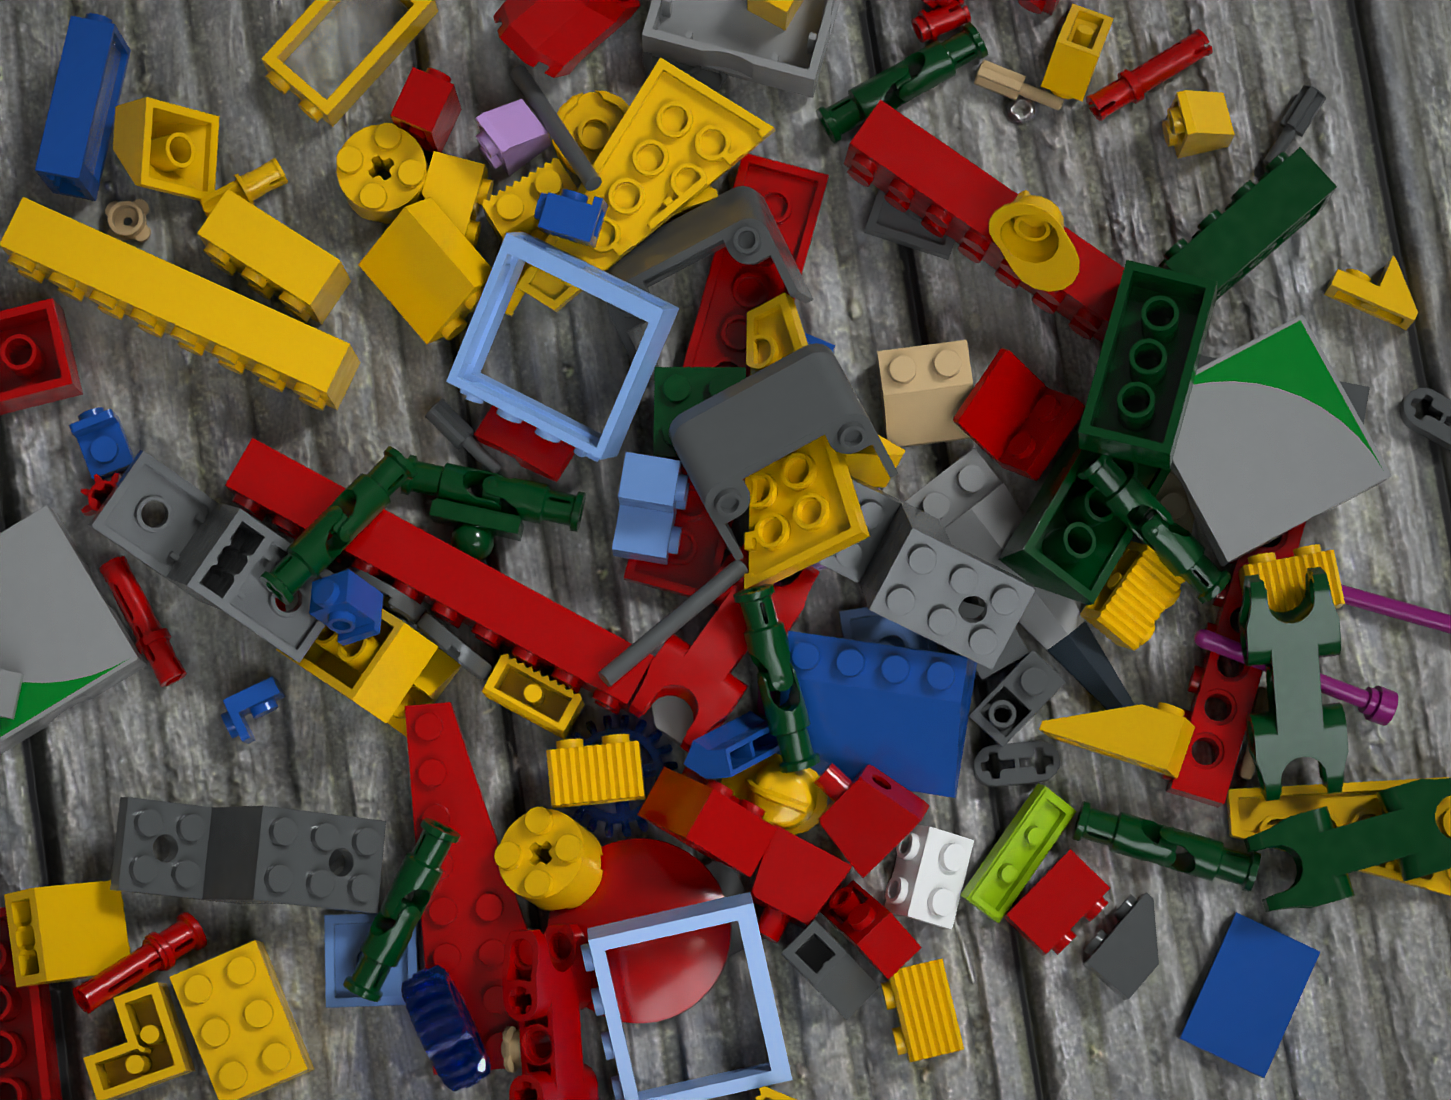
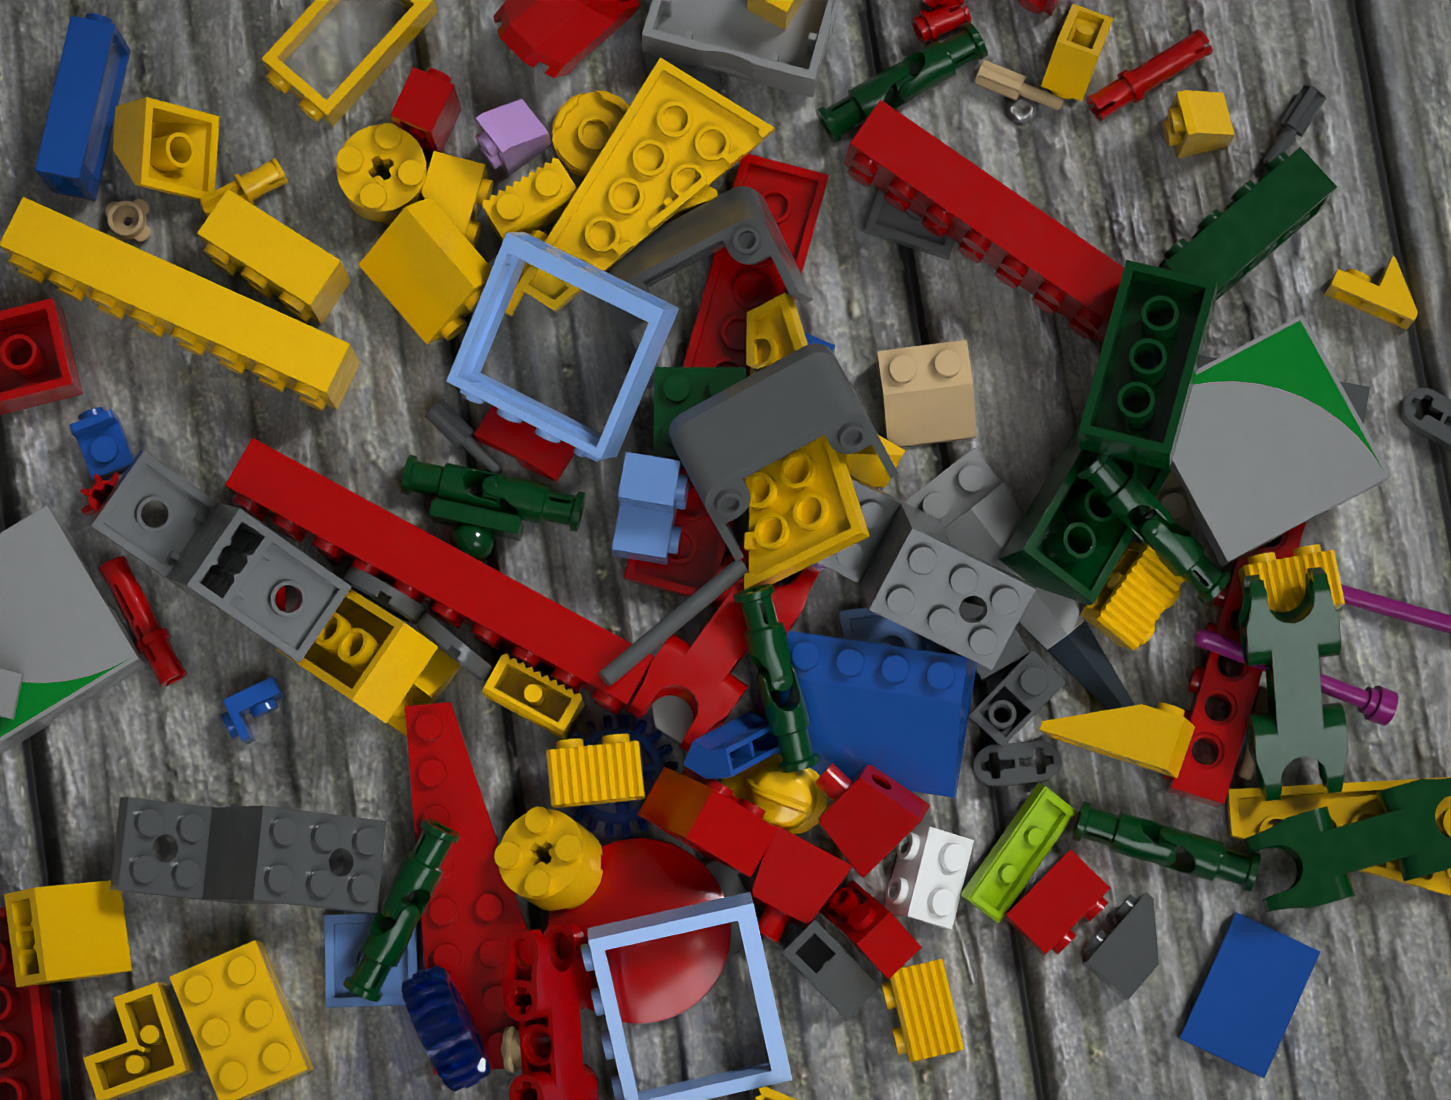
red pin [73,912,207,1014] -> none
dark green piece [259,446,418,605] -> none
blue brick [309,569,383,646] -> none
dark grey bar [511,65,602,191] -> none
blue brick [534,189,608,248] -> none
red bracket [953,348,1085,481] -> none
yellow piece [989,190,1080,292] -> none

